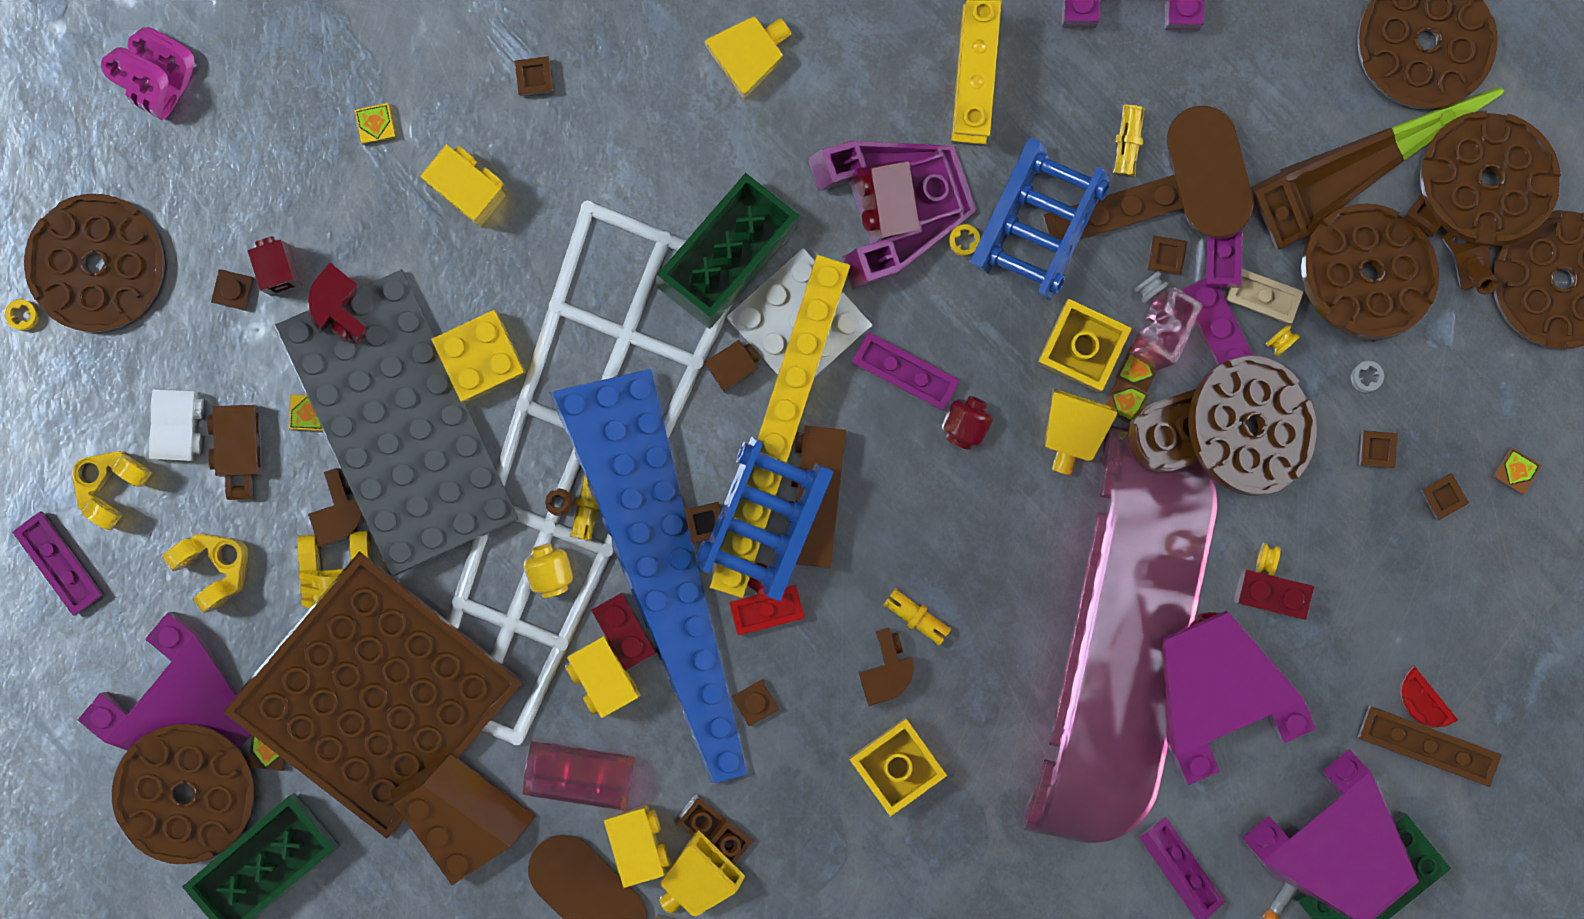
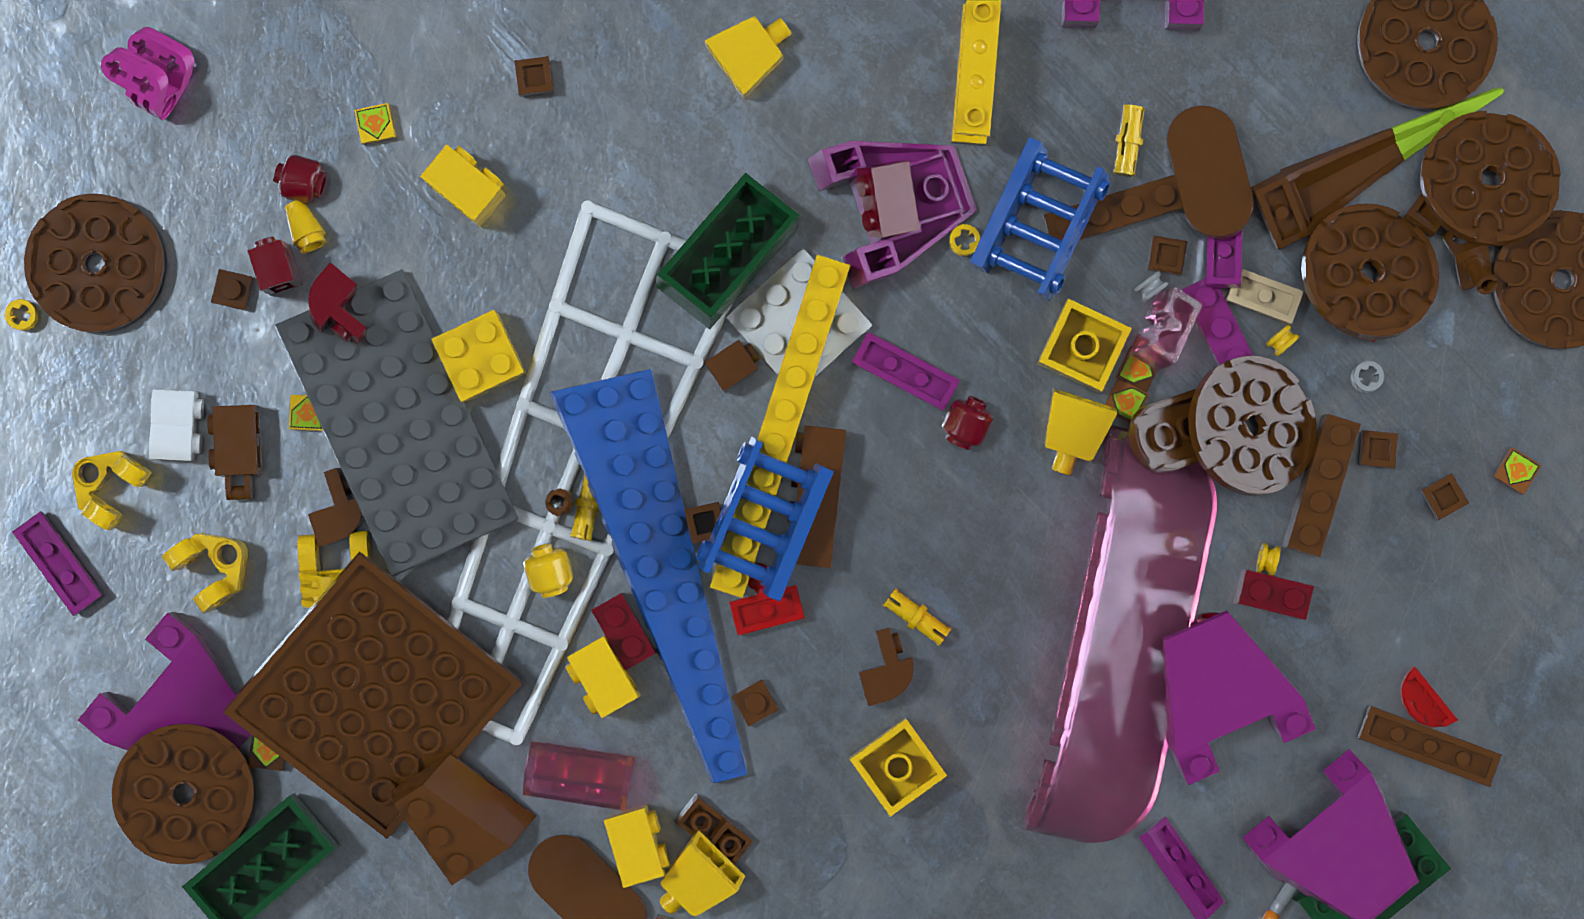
none -> dark red head [273,155,327,204]
none -> yellow cone [284,200,326,253]
none -> reddish brown brick [1282,414,1361,557]

